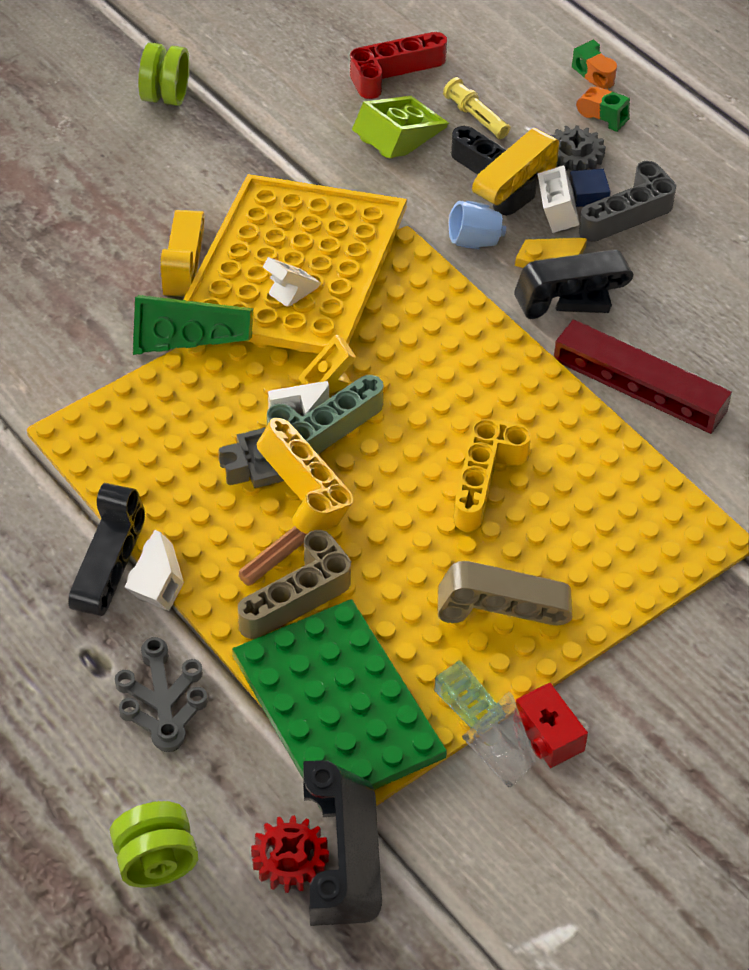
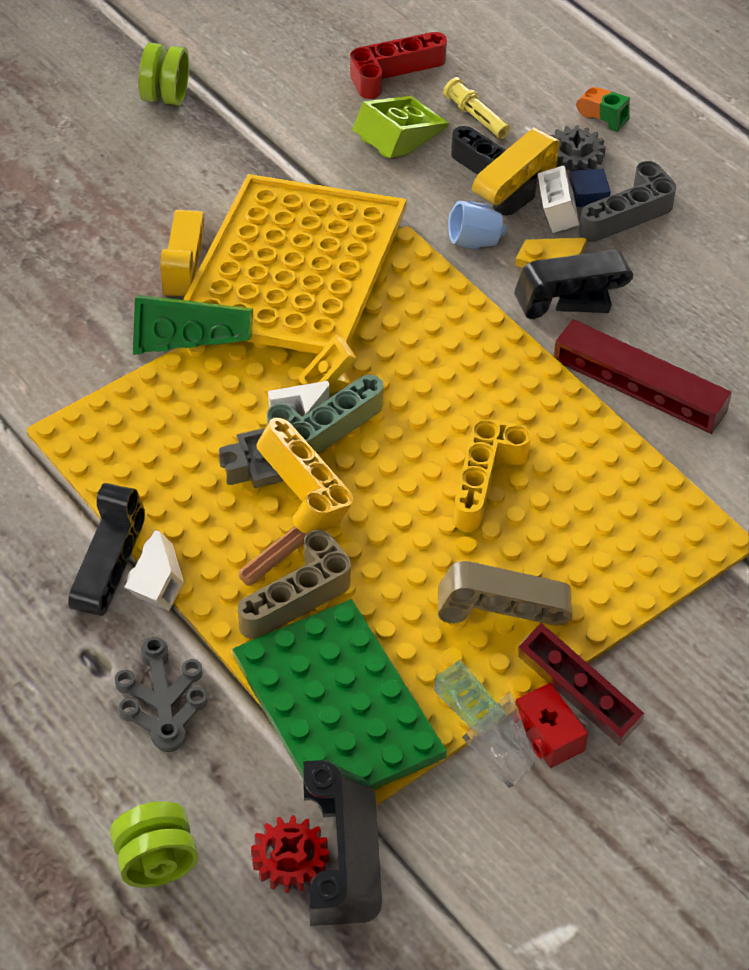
white slope [263,257,321,306] -> none
leg [572,39,617,89] -> none
none -> dark red brick [518,623,644,746]

